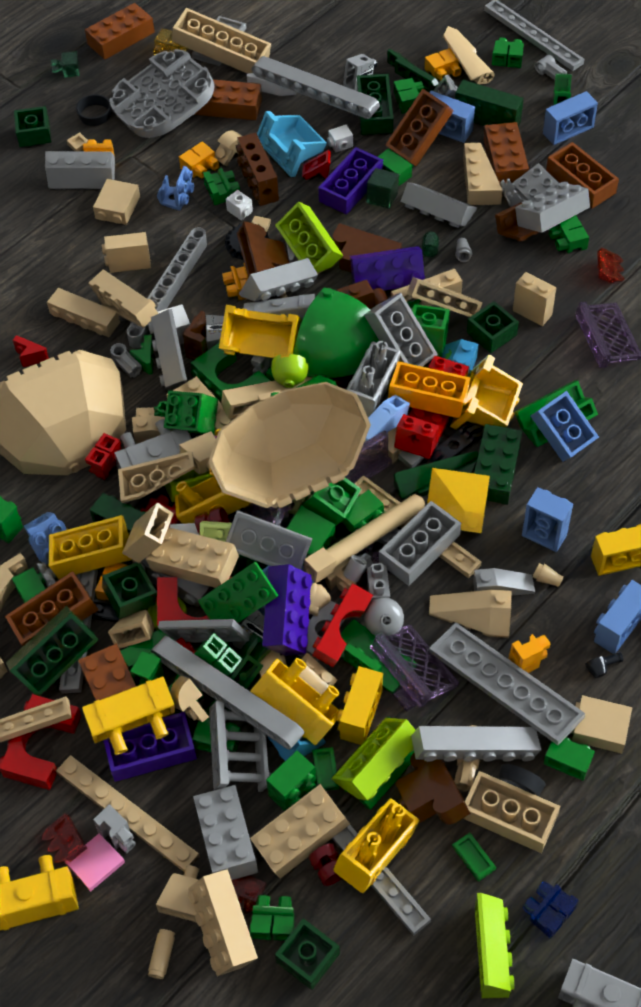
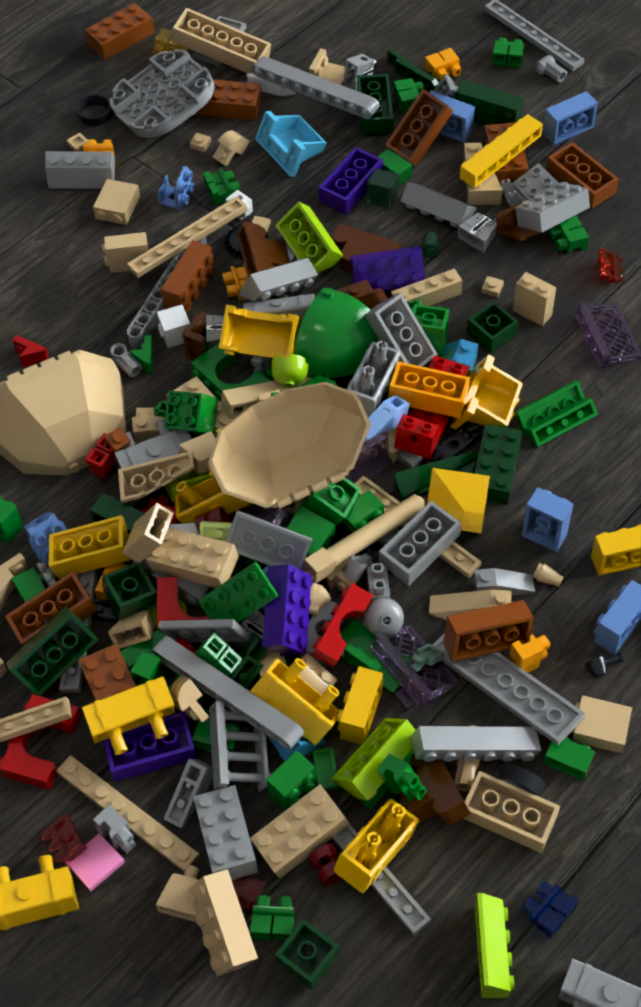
dark green brick [14,106,52,147] -> none
tan brick [47,288,120,337] -> none
clear green brick [51,51,80,78] -> none
tan wedge [88,269,158,328] -> none
light grey slope [148,309,187,391] -> none
tan piece [148,929,175,979] -> none
light orange hips [179,141,219,179] -> none
reddish brown brick [236,133,279,206] -> none
red slope [302,150,331,180] -> none
white brick [327,125,353,153] -> none
tan brick [407,277,482,317] -> none
tan panel [443,26,495,85] -> none
green tile [452,832,496,882] -> none
light grey cone [455,238,472,262] -> none
medium blue brick [531,391,599,462] -> none
green brick [553,73,572,106] -> none
none -> dark orange plate [104,427,131,452]
none -> tan plate [127,196,248,278]
none -> dark orange brick [161,240,215,314]
none -> light grey slope [164,759,213,828]
none -> tan plate [190,133,212,152]
none -> tan bracket [309,48,345,85]
none -> green hips [376,753,427,802]
none -> sand green plate [410,643,444,672]
none -> dark orange brick [443,600,534,662]
none -> light grey torso [458,213,497,253]
none -> yellow brick [460,114,543,188]
none -> tan plate [481,276,504,297]

